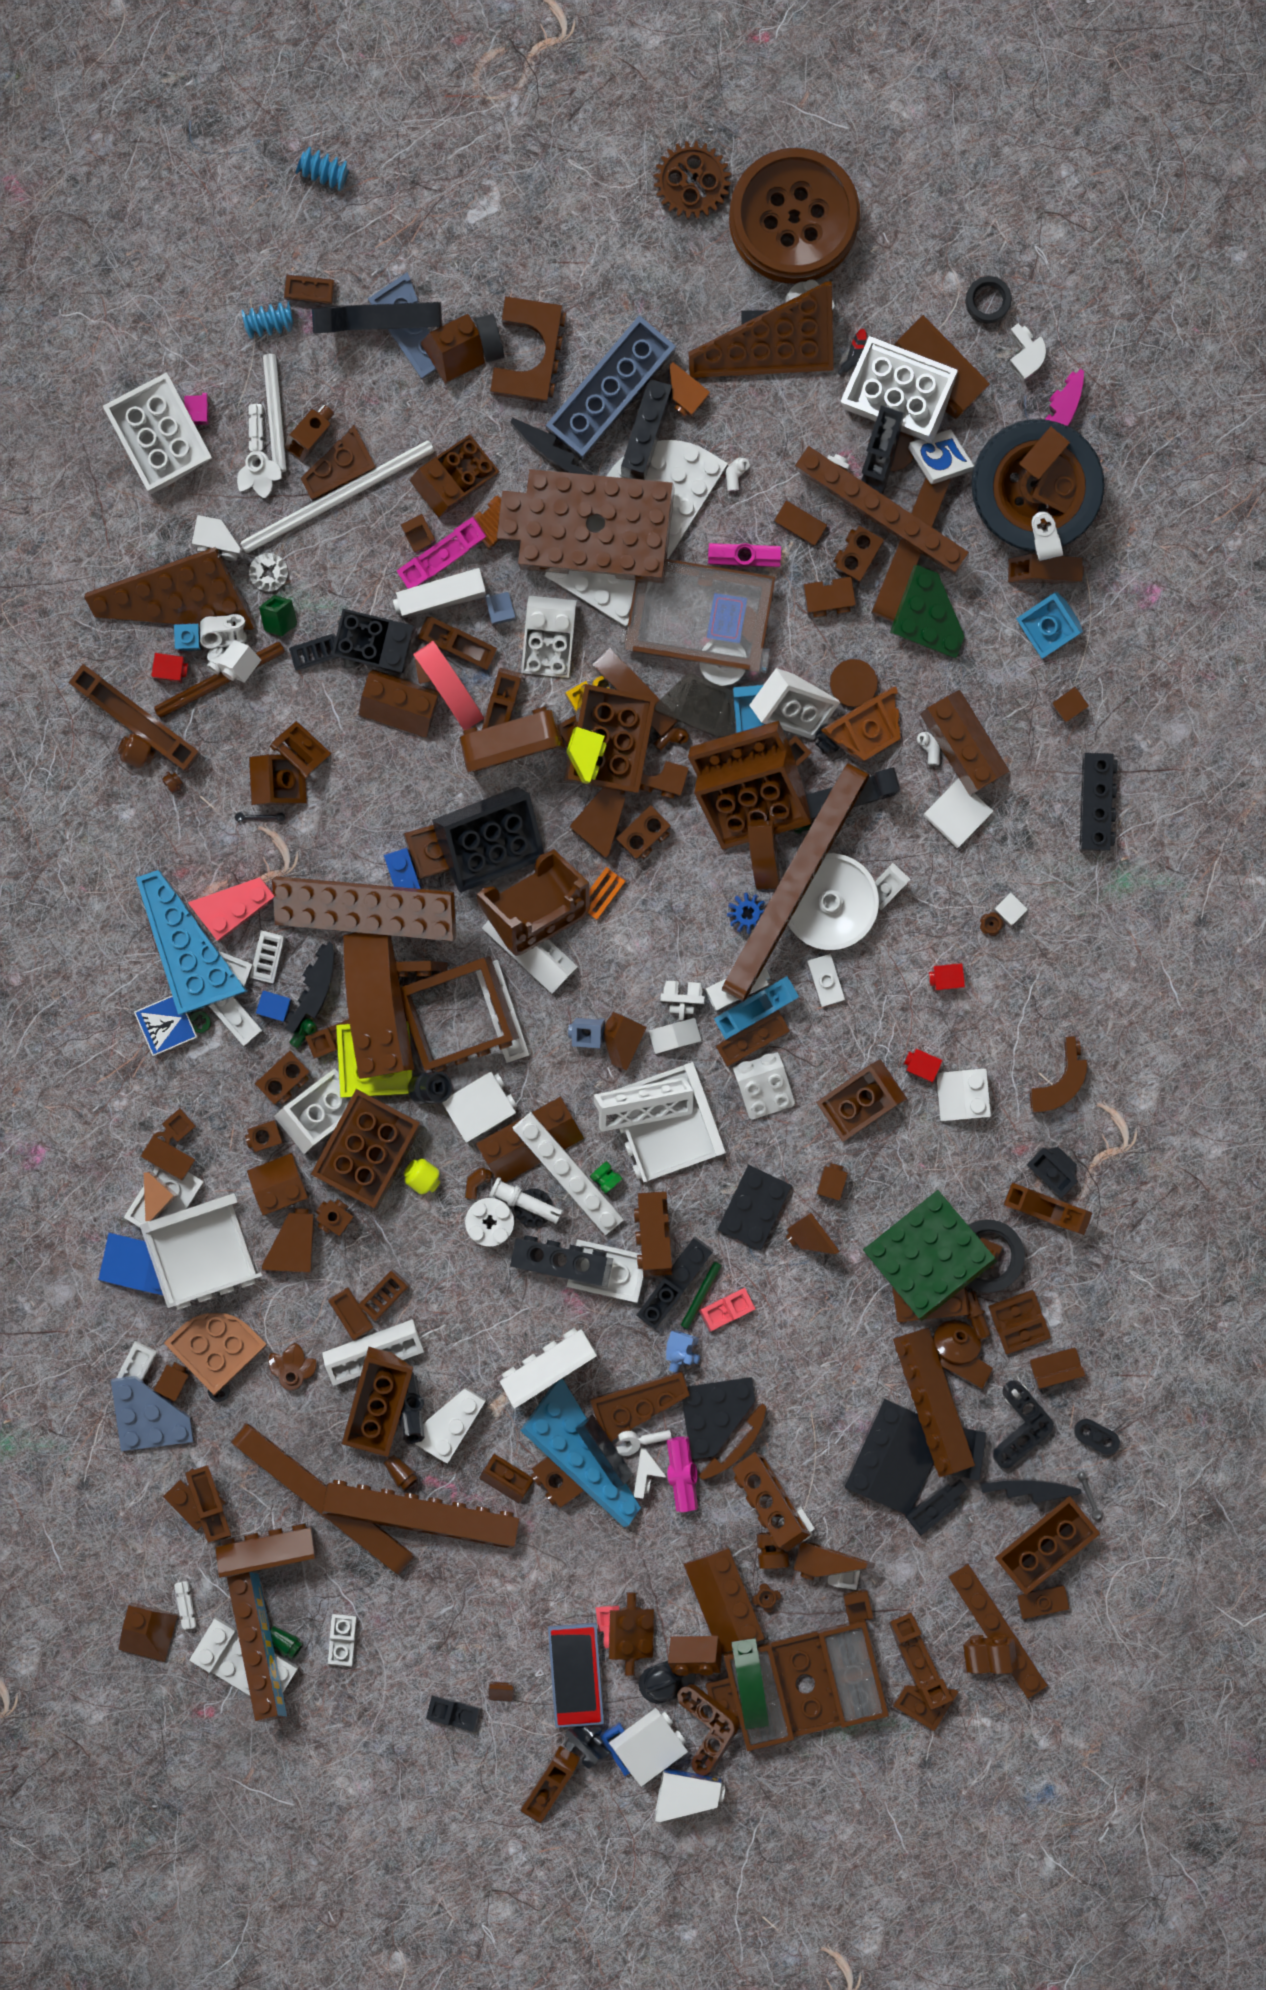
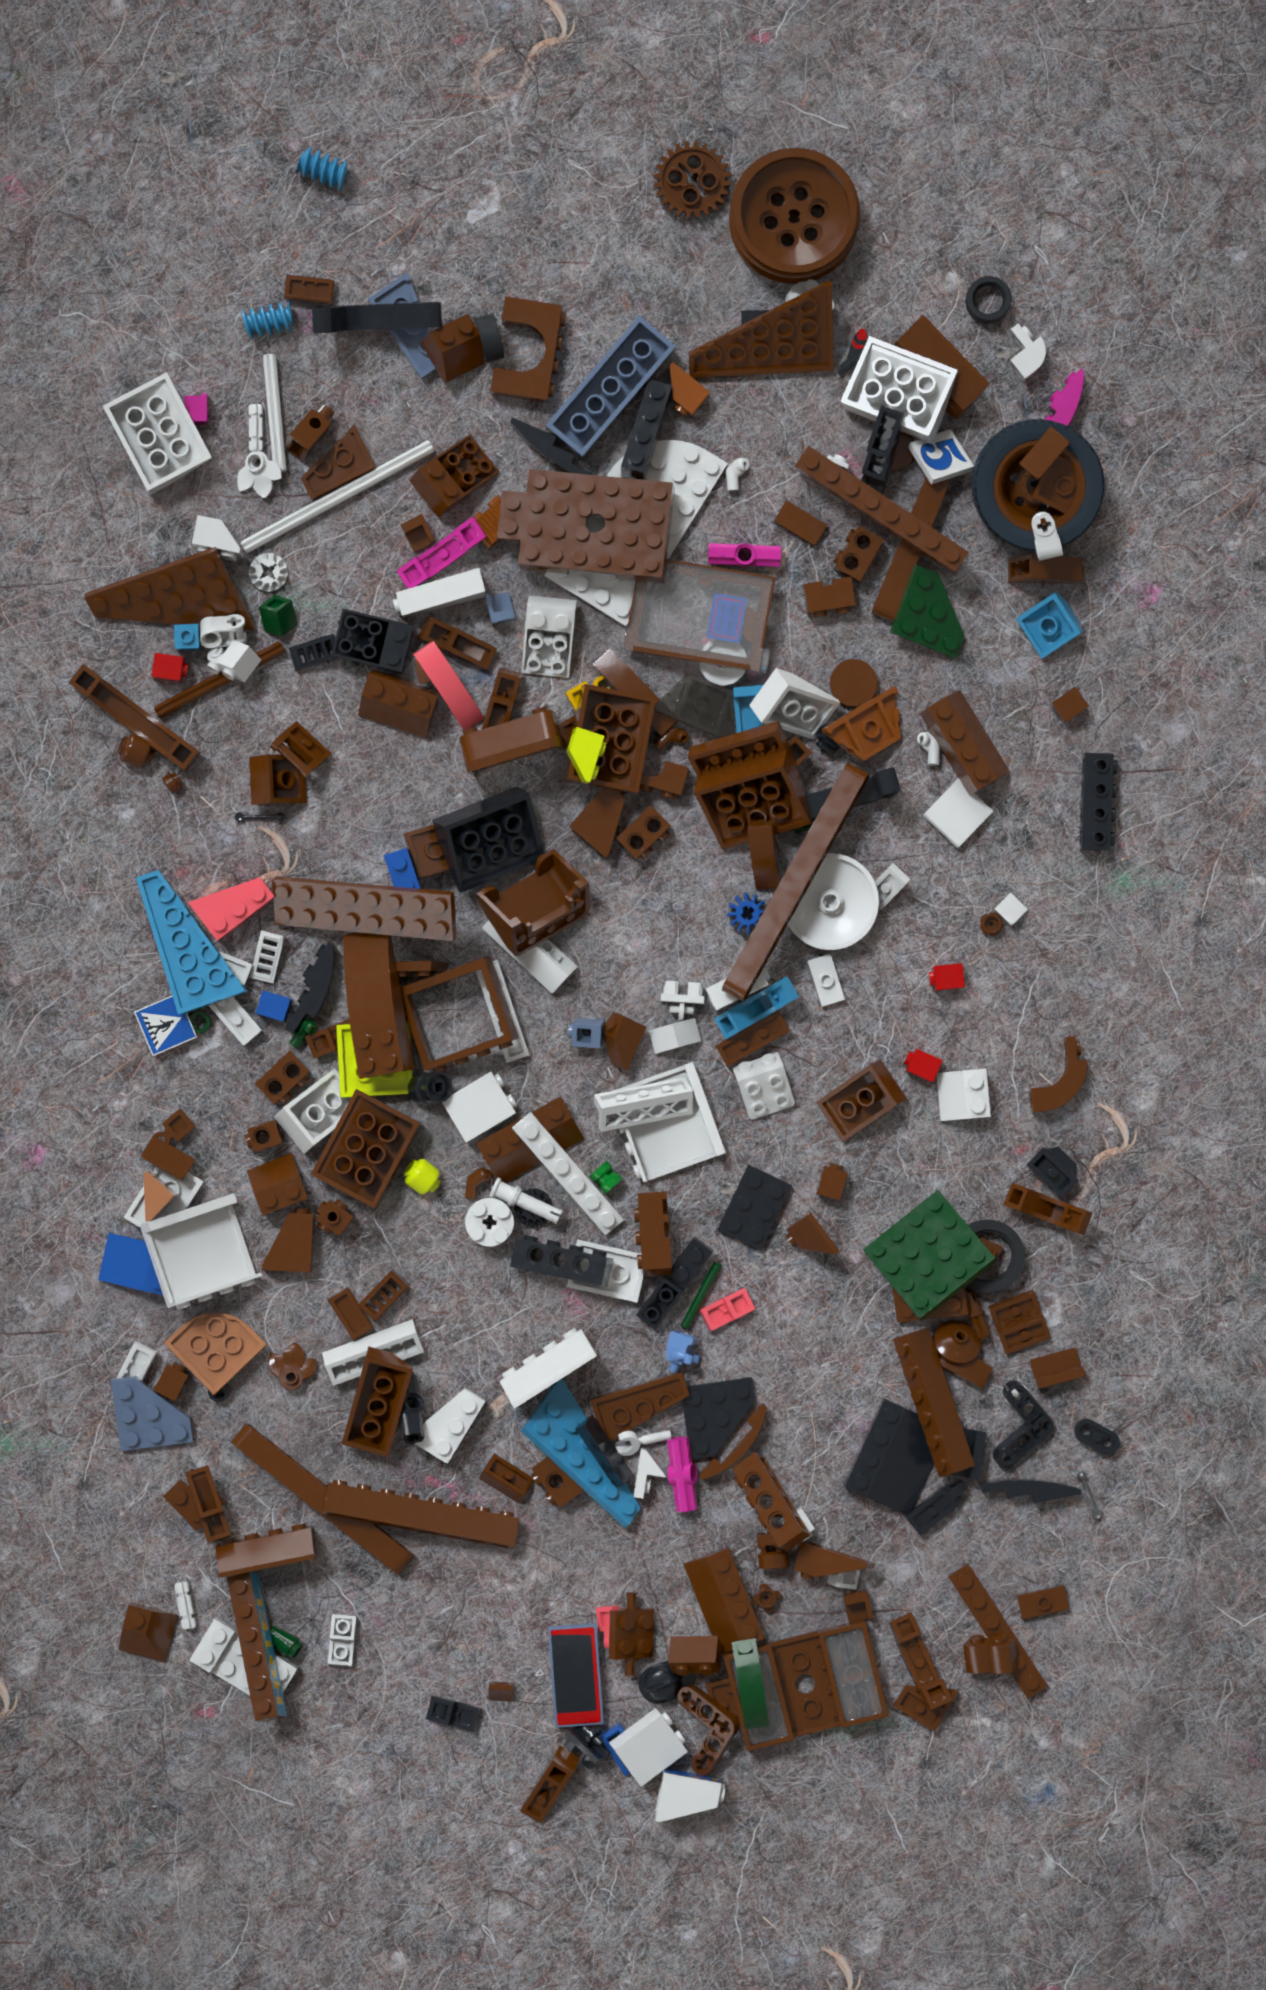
reddish brown cone [384,1455,418,1491] -> none
orange tile [588,867,626,920] -> none
reddish brown slope [994,1496,1101,1595] -> none

